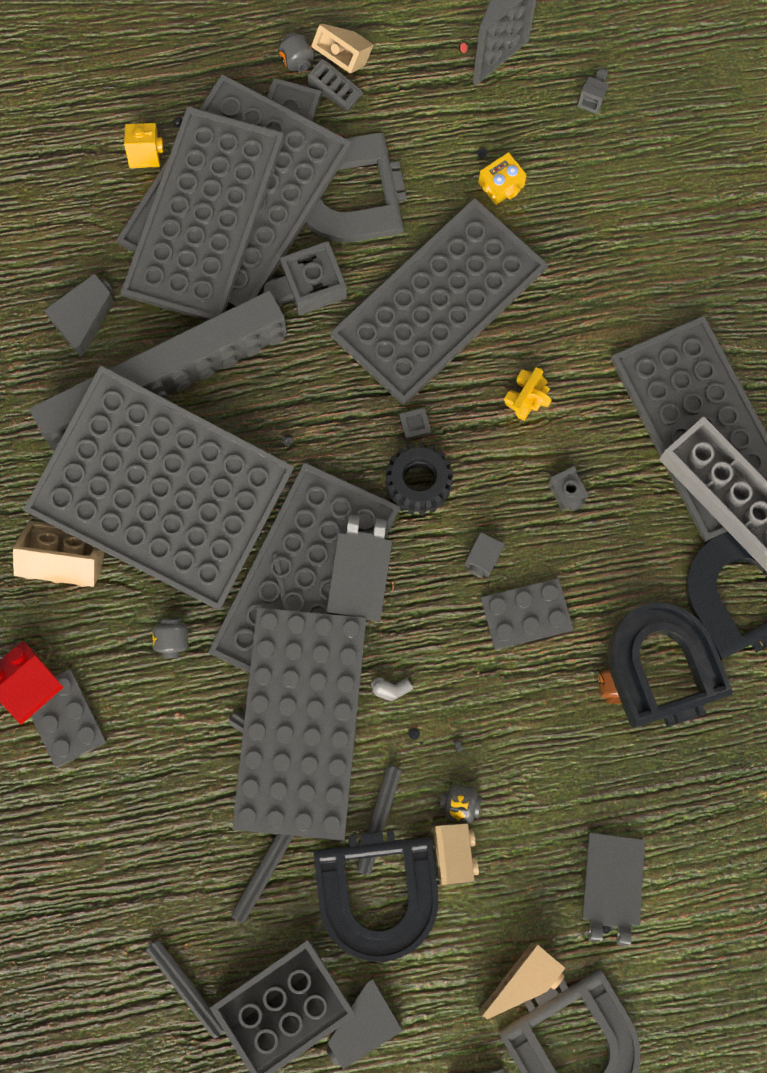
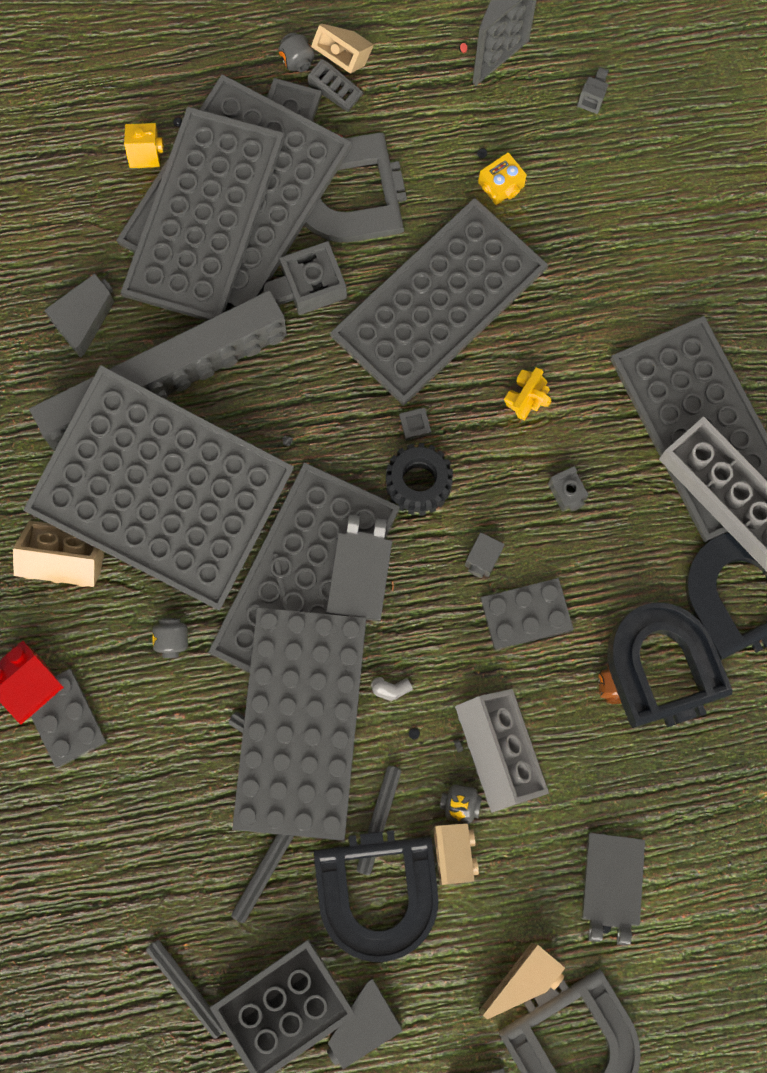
none -> light grey slope [455,689,549,813]

